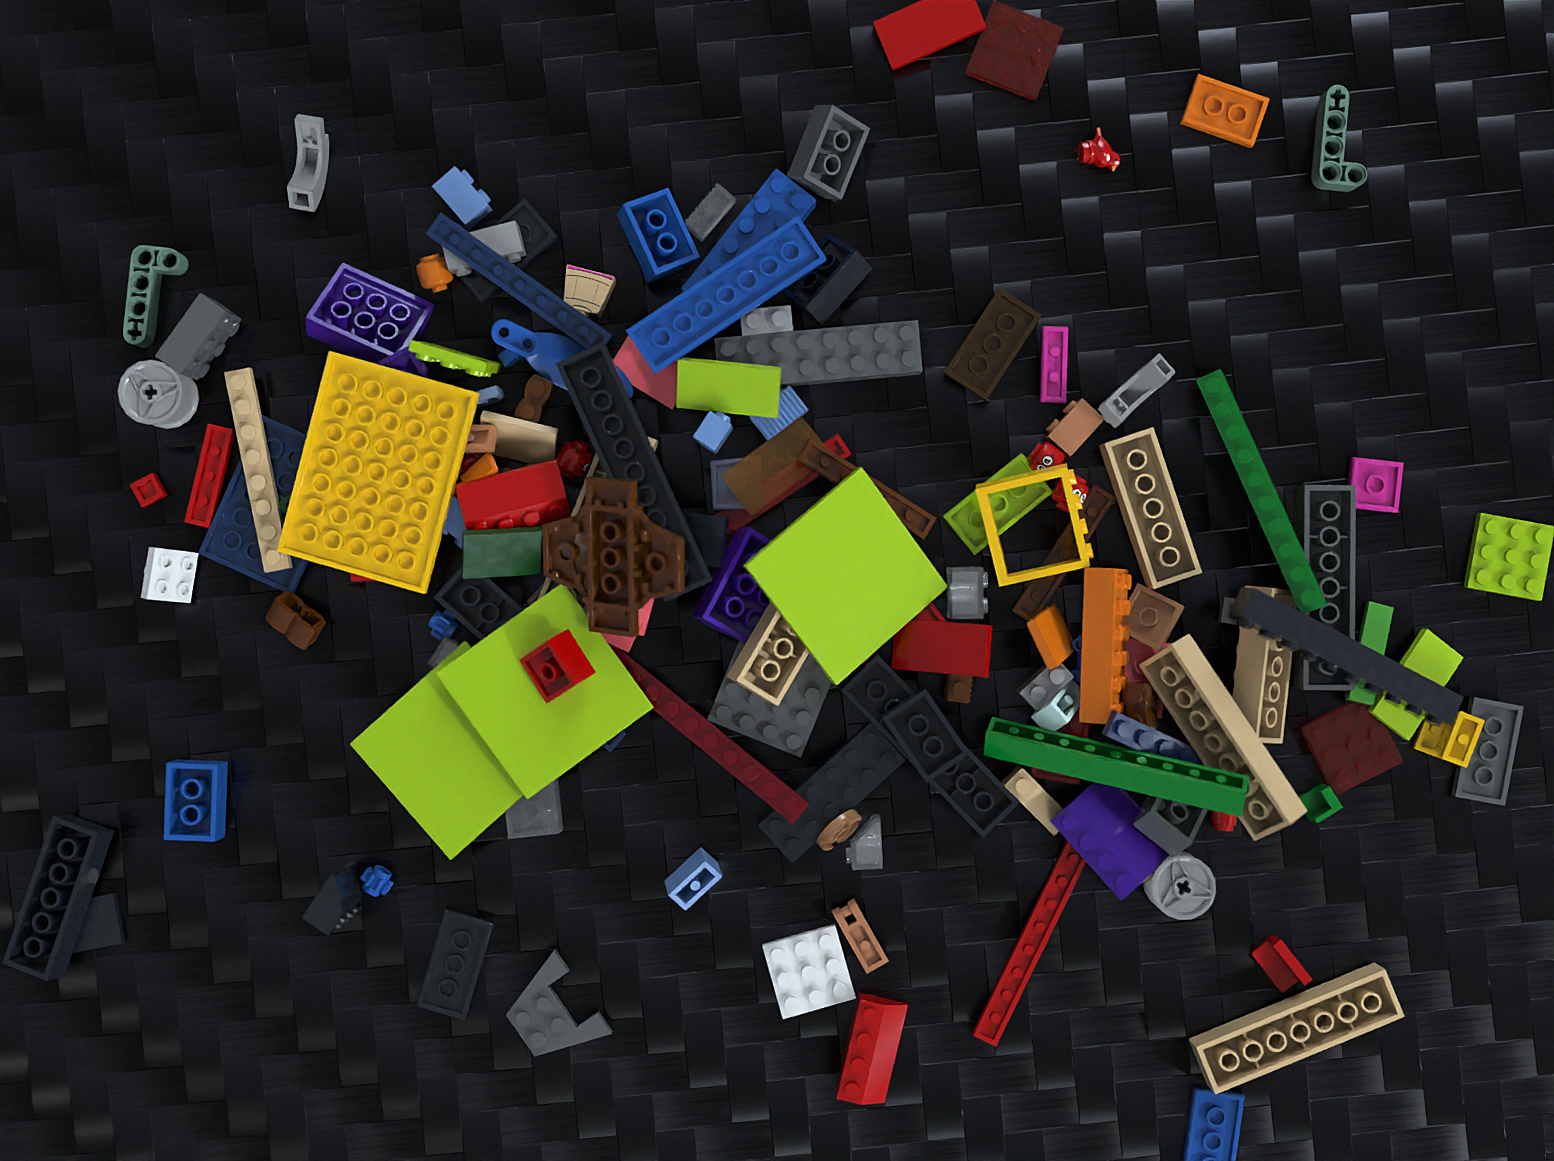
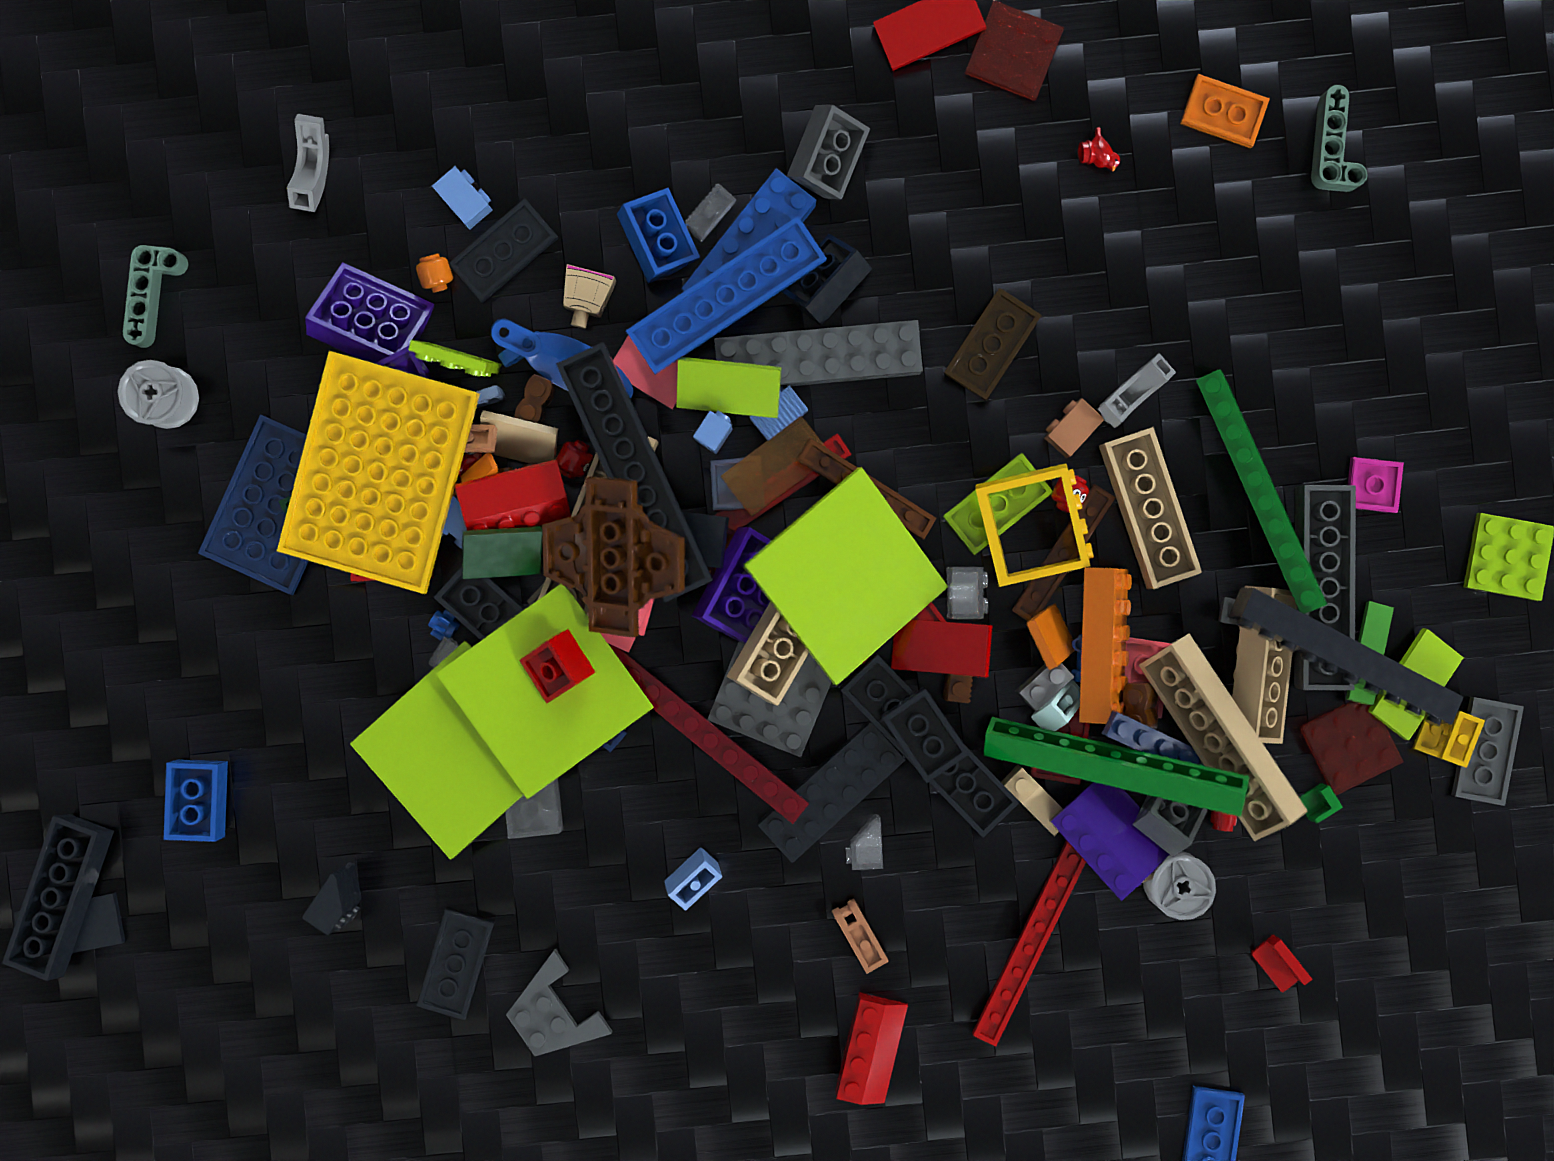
red plate [130,473,168,507] -> none
white plate [141,547,198,603] -> none
dark grey brick [155,293,241,380] -> none
red plate [184,424,236,528] -> none
tan plate [224,368,292,573] -> none
reddish brown brick [265,590,326,650] -> none
blue gear [360,865,394,897] -> none
dark blue plate [426,213,612,349] -> none
light grey brick [442,221,526,276] -> none
light grey brick [741,305,793,336] -> none
white plate [762,924,856,1019] -> none
medium nougat tile [817,809,861,851] -> none
red head [1027,442,1065,471] -> none
dark pink tile [1040,326,1068,403] -> none
medium nougat plate [1127,583,1184,652] -> none
tan brick [1189,963,1405,1095] -> none

